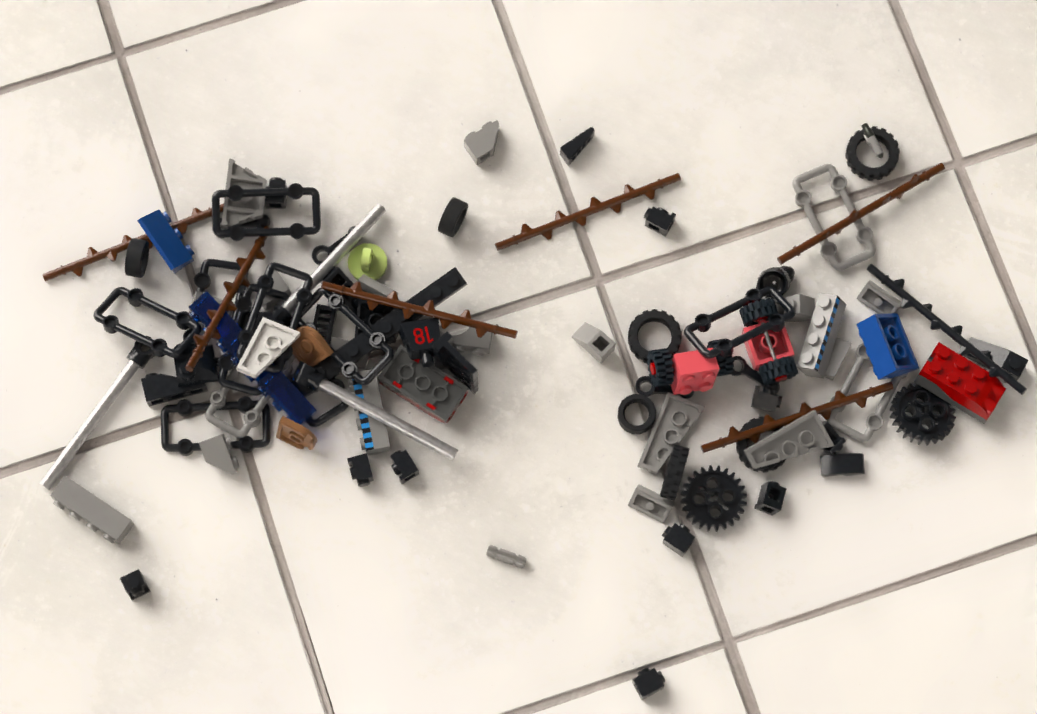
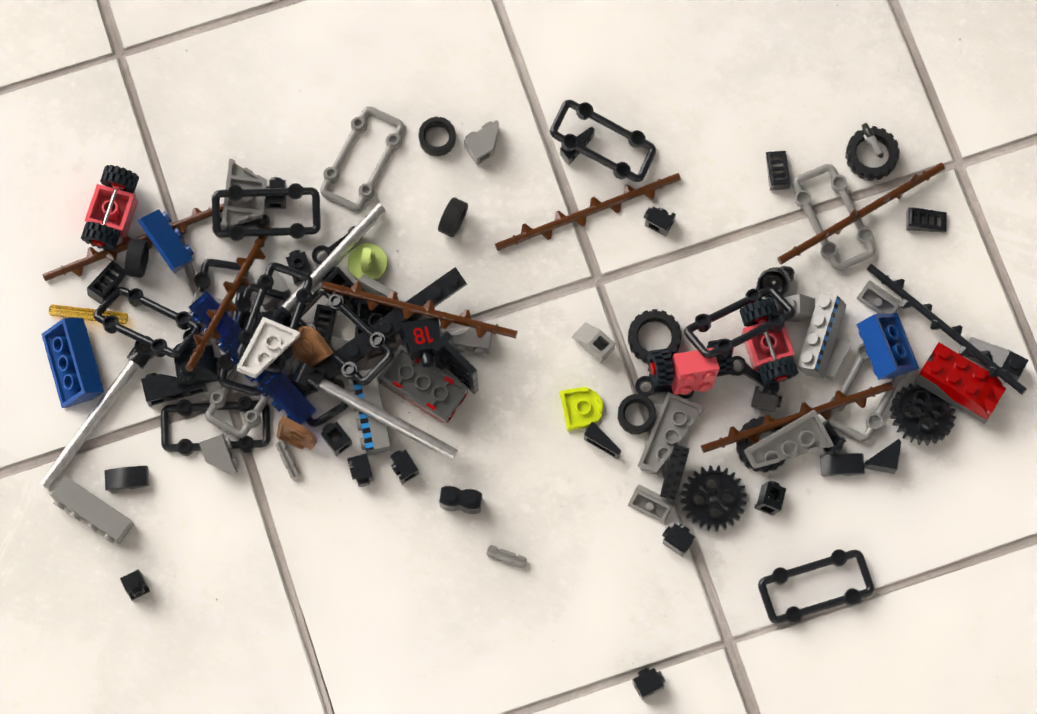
none -> blue slope [41,318,104,408]
none -> clear yellow axle [49,304,128,325]
none -> brick [81,165,139,251]
none -> black slope [87,261,126,304]
none -> black slope [104,466,149,491]
none -> light grey axle [275,440,301,479]
none -> black brick [286,250,312,284]
none -> light grey bar [320,106,405,211]
none -> black brick [320,421,353,457]
none -> black tyre [418,117,456,157]
none -> black brick [439,486,482,514]
none -> black bar [550,100,656,182]
none -> neon yellow tile [559,387,604,431]
none -> black slope [584,422,621,459]
none -> black bar [758,549,875,624]
none -> black slope [765,151,790,191]
none -> black slope [864,439,901,474]
none -> black slope [906,207,947,232]

